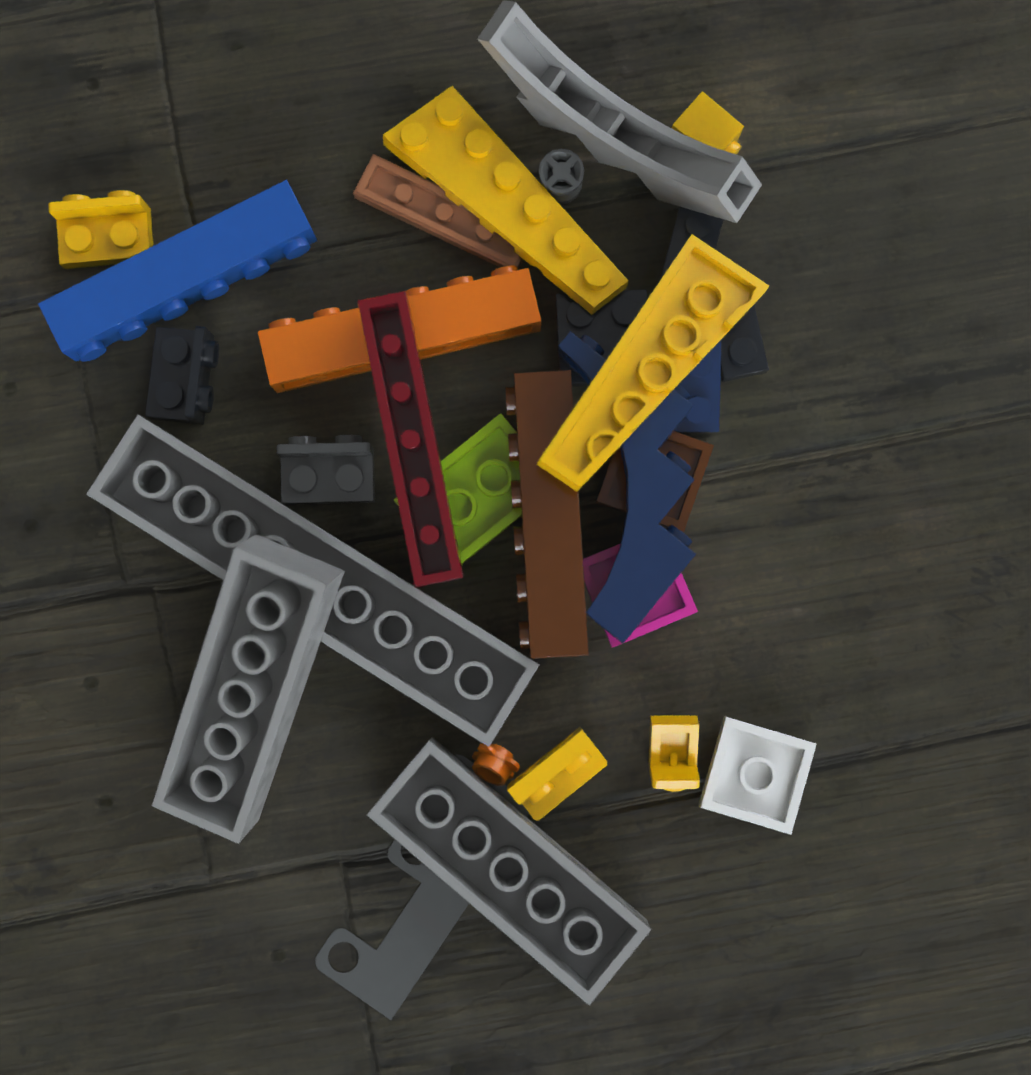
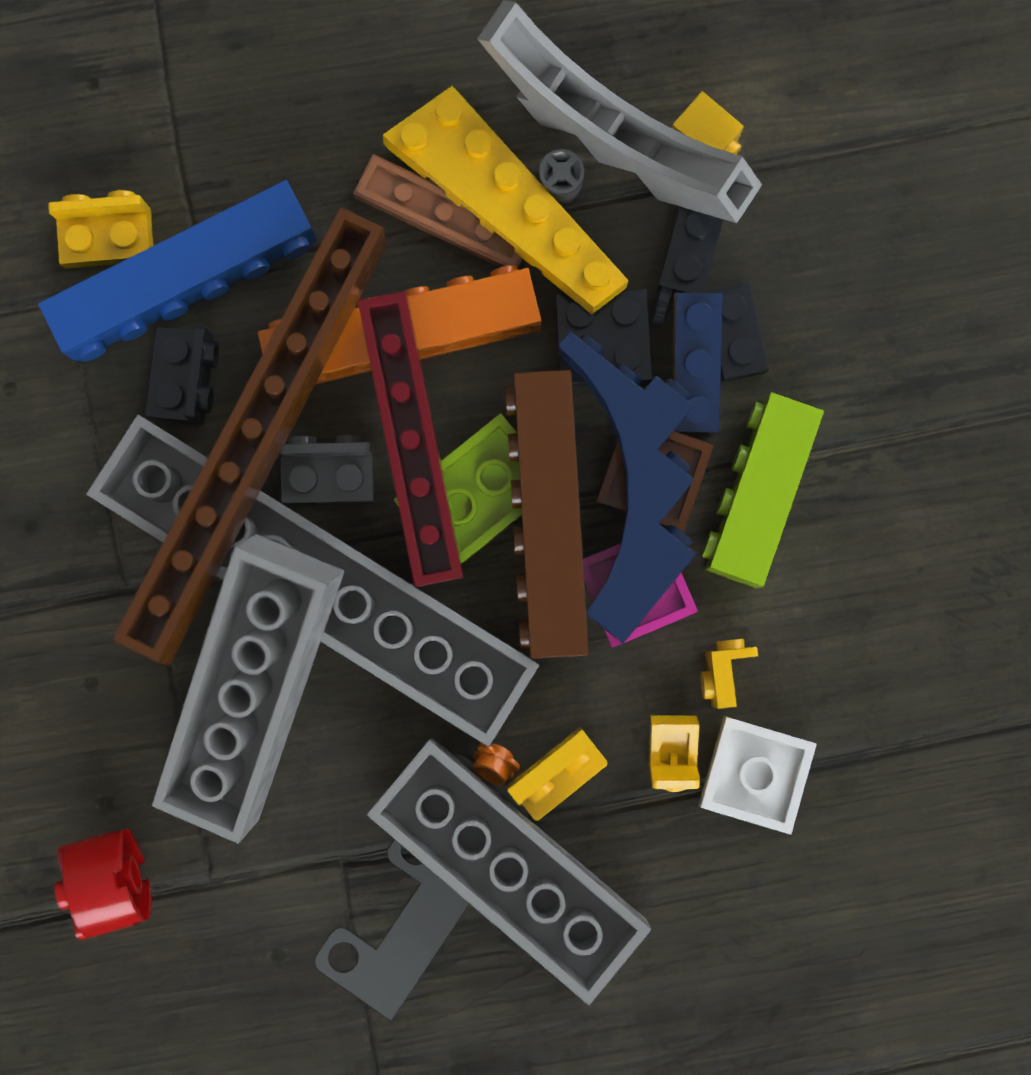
yellow wing [536,234,769,491] -> none
none -> red brick [55,829,152,941]
none -> reddish brown brick [112,207,386,666]
none -> yellow bracket [700,639,758,709]
none -> lime brick [701,392,824,588]

